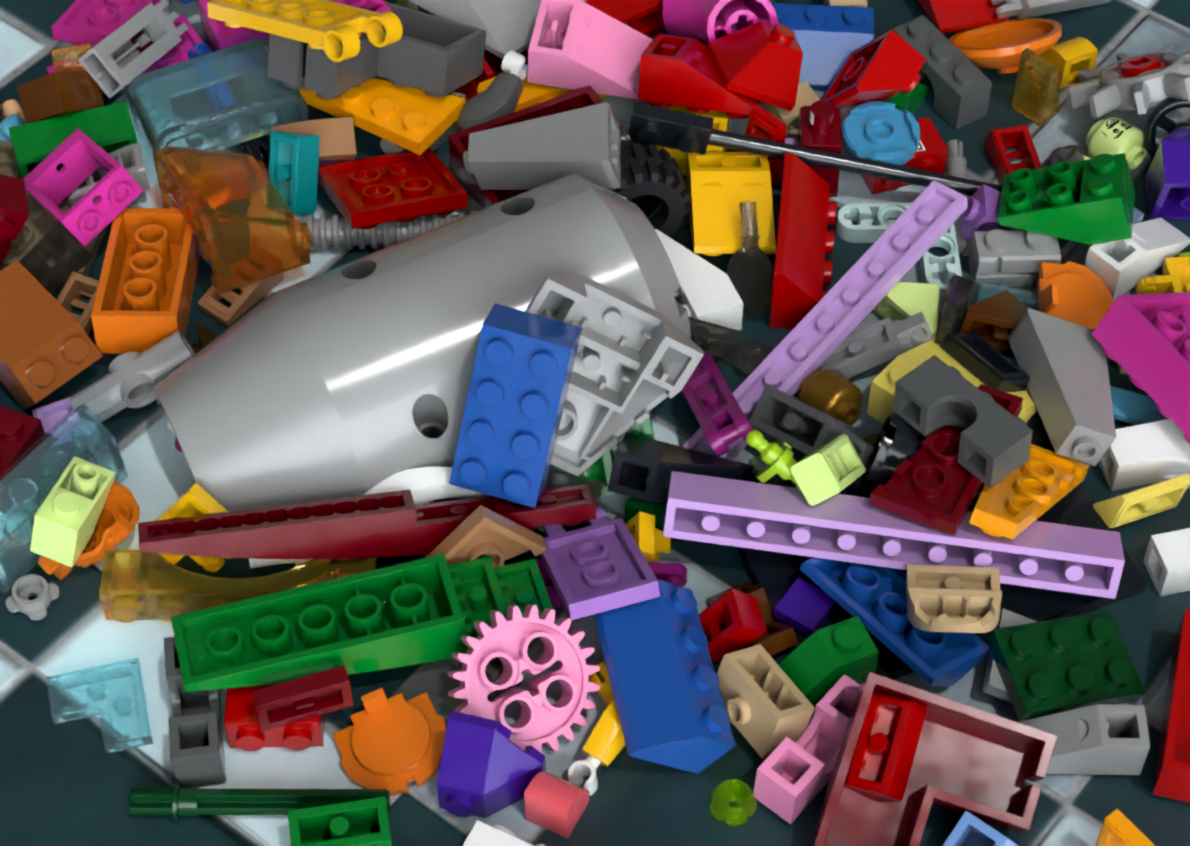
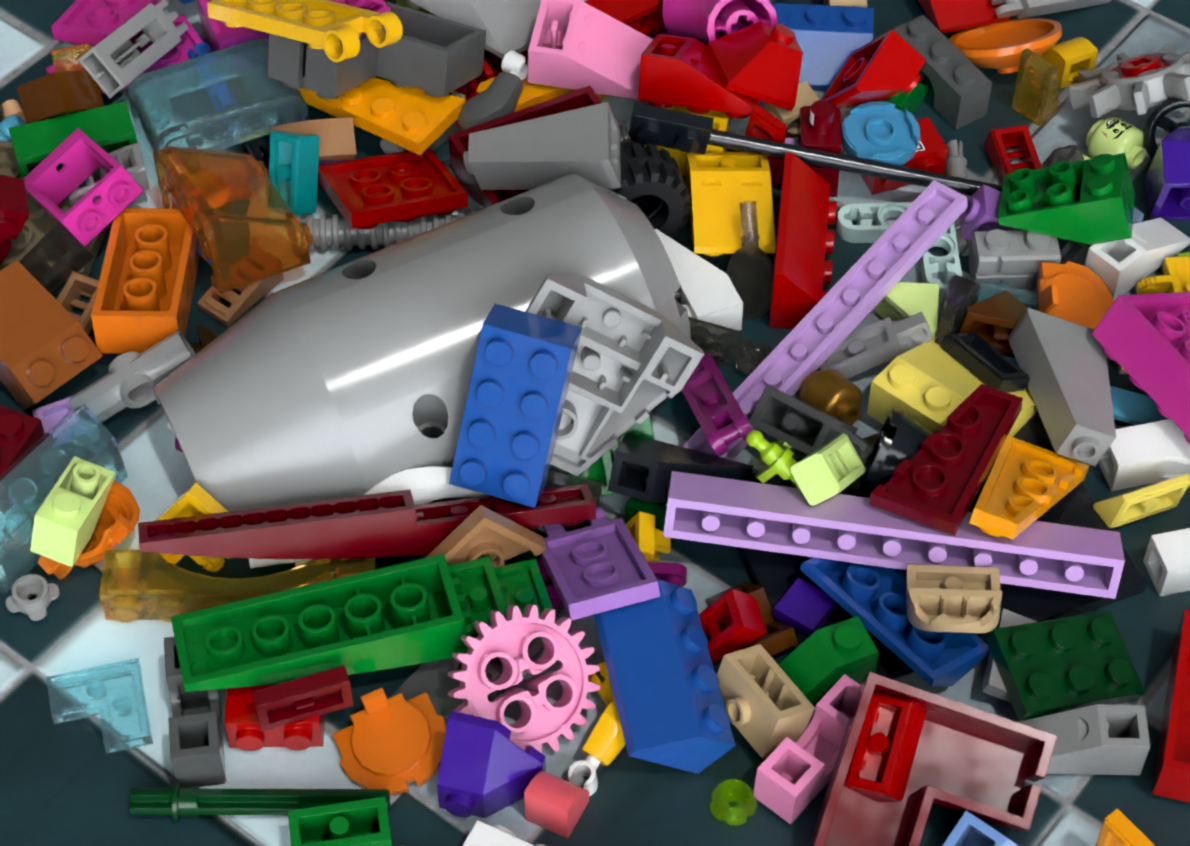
dark grey arch [894,355,1033,488] -> none

